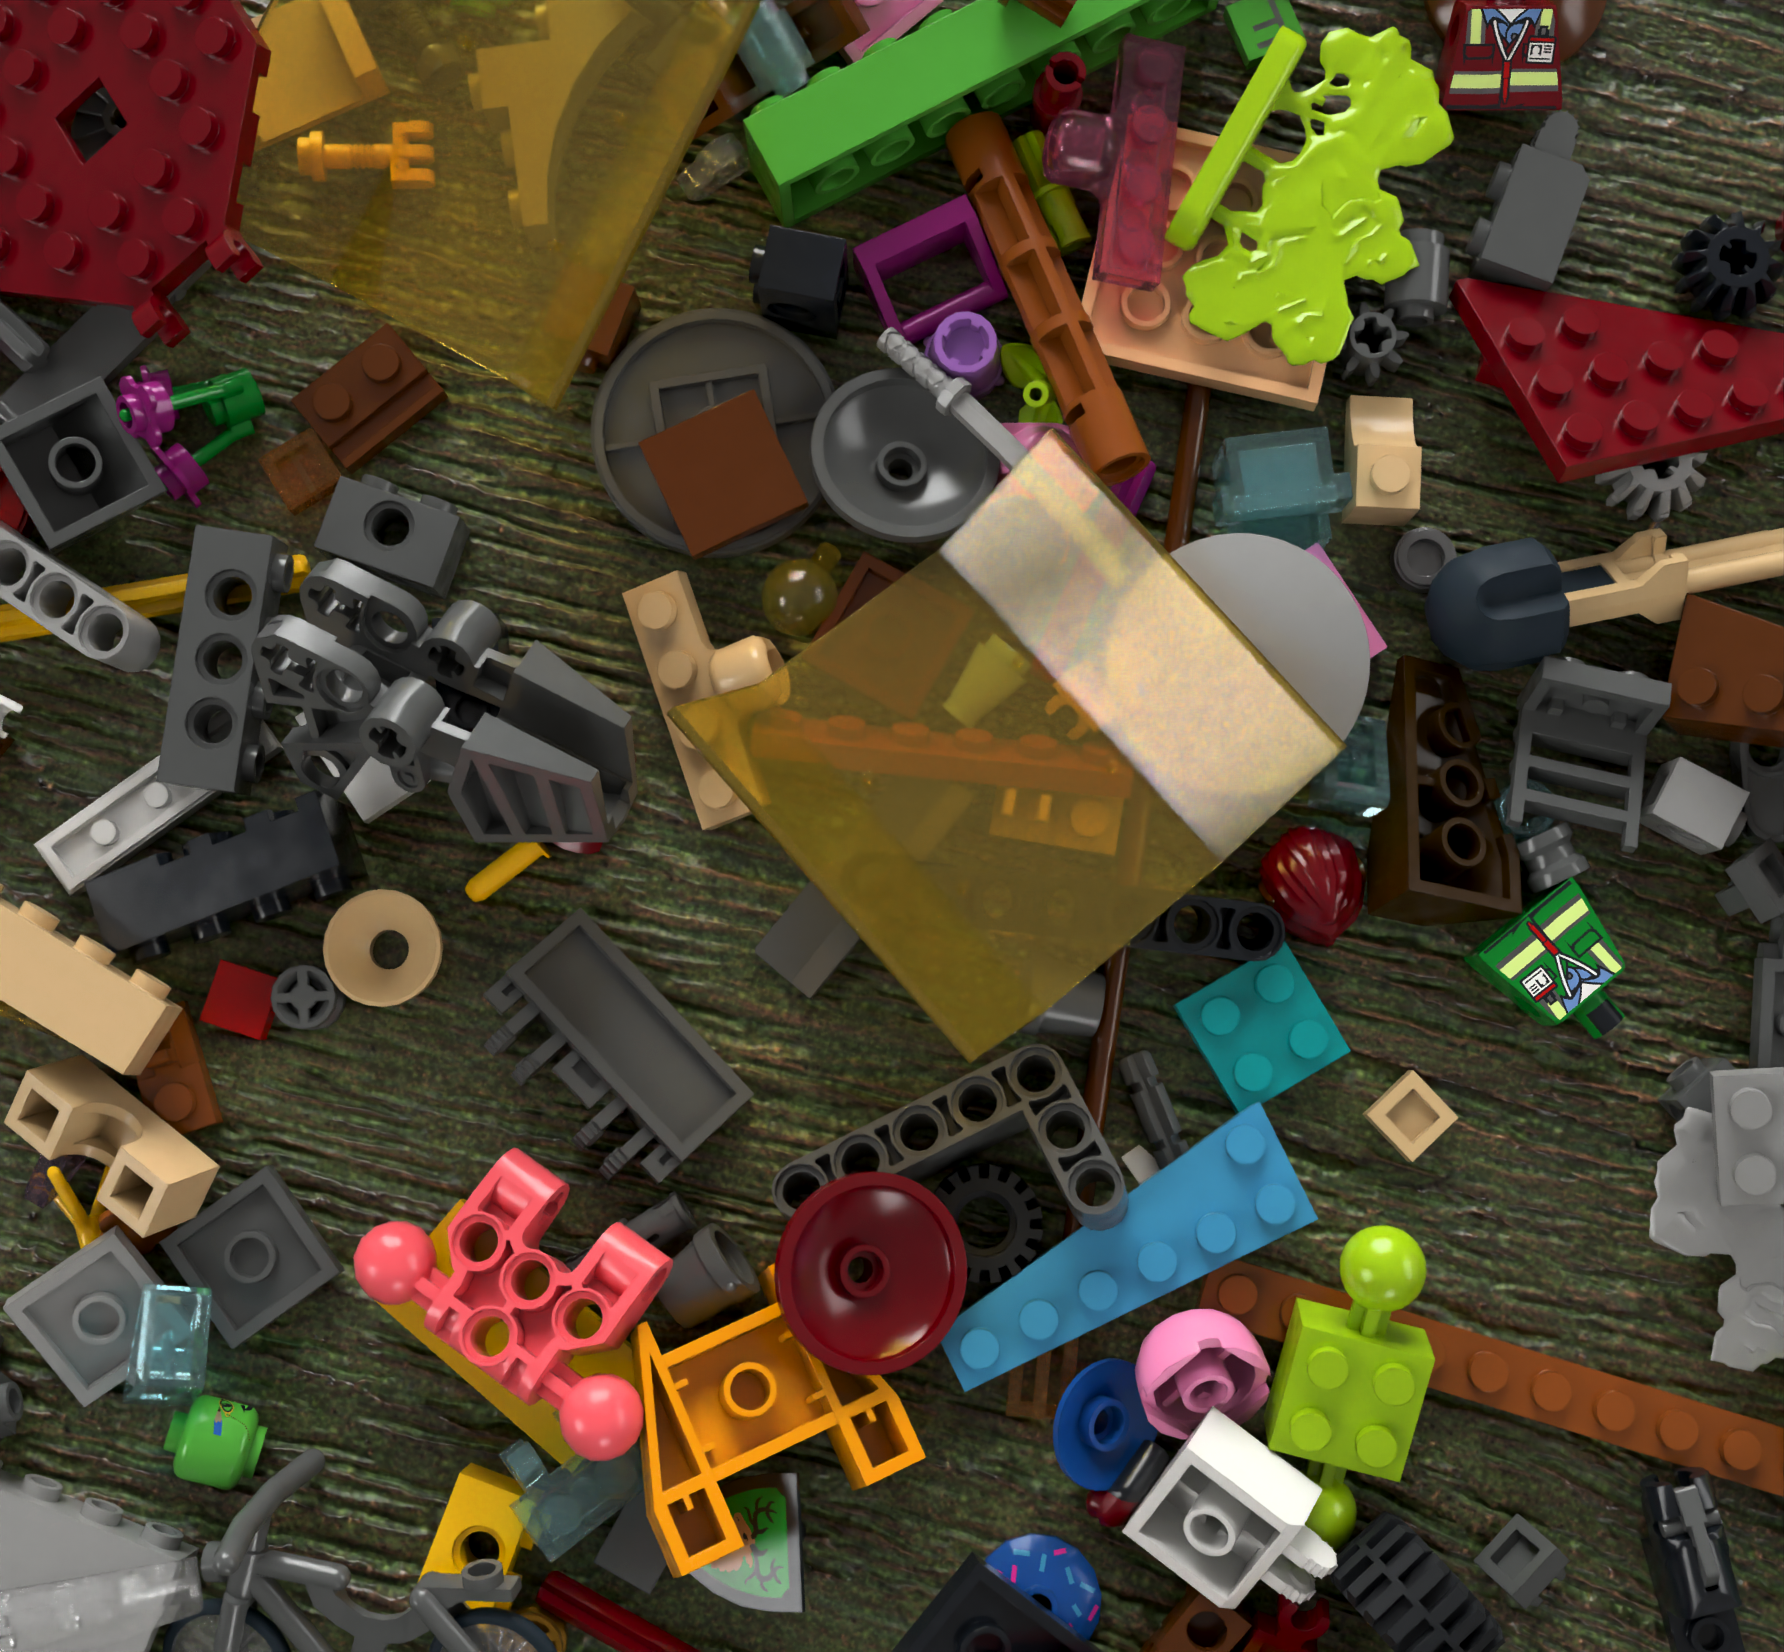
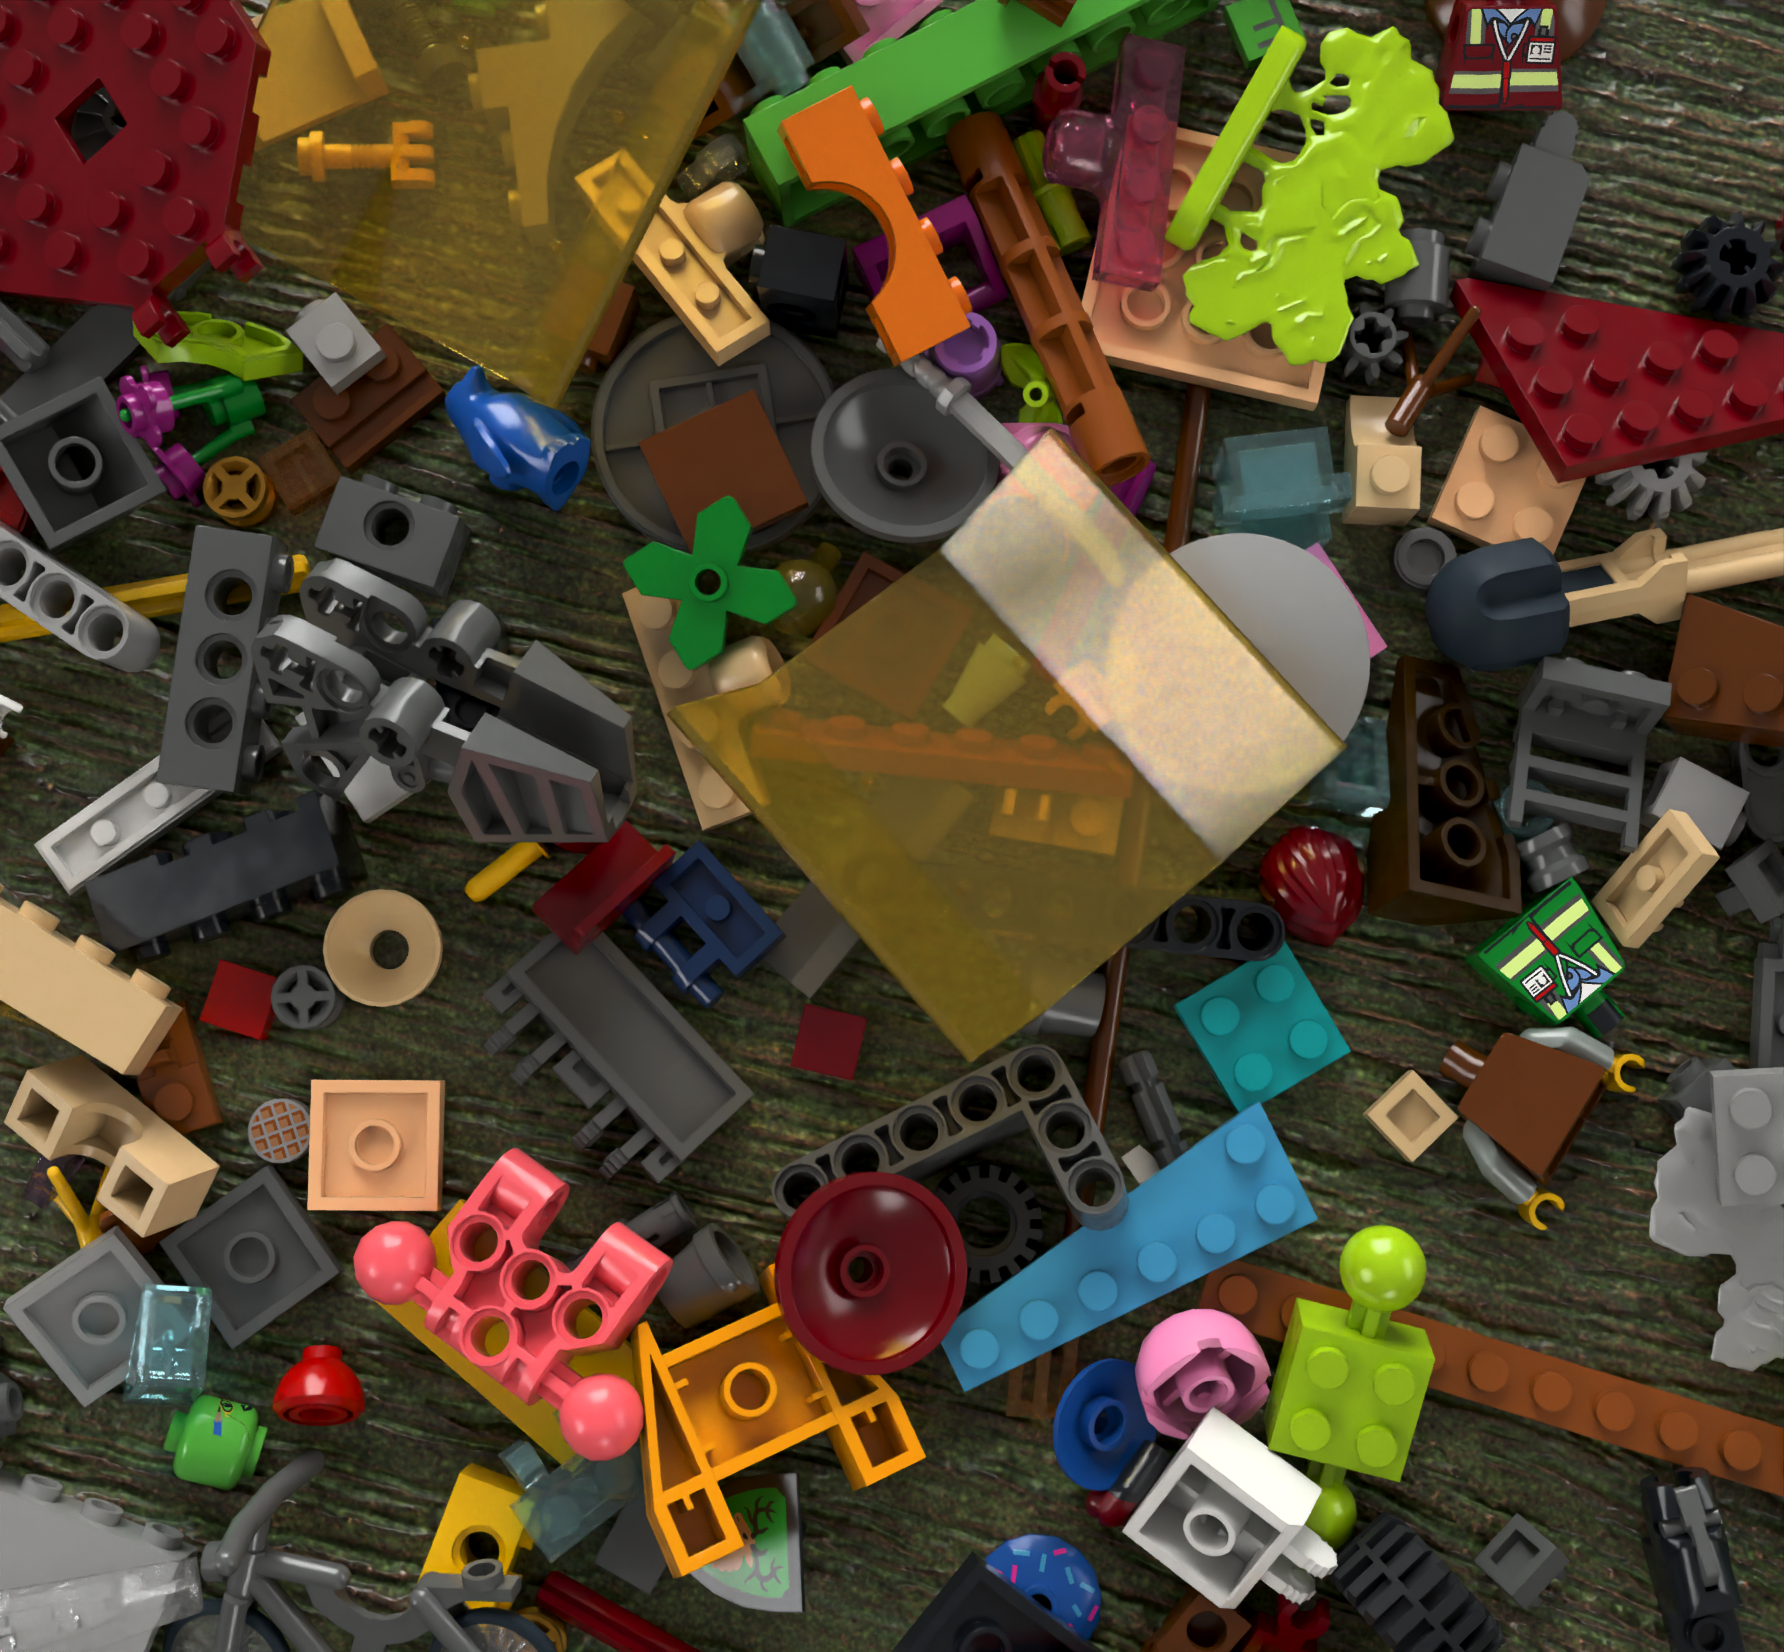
none -> lime tile [133,311,303,381]
none -> pearl gold wheel [202,456,278,529]
none -> tile [248,1098,310,1163]
none -> red brick [272,1345,366,1426]
none -> light grey bracket [285,292,387,395]
none -> light nougat plate [307,1080,445,1211]
none -> blue animal [445,365,590,511]
none -> dark red panel [532,820,676,956]
none -> tan plate [576,149,771,366]
none -> dark blue plate [622,840,787,1009]
none -> green plant [623,495,798,670]
none -> orange arch [777,85,973,367]
none -> dark red tile [790,1003,868,1081]
none -> reddish brown plant [1385,305,1482,437]
none -> light nougat plate [1427,405,1587,555]
none -> reddish brown torso [1439,1026,1645,1230]
none -> tan plate [1591,809,1720,949]

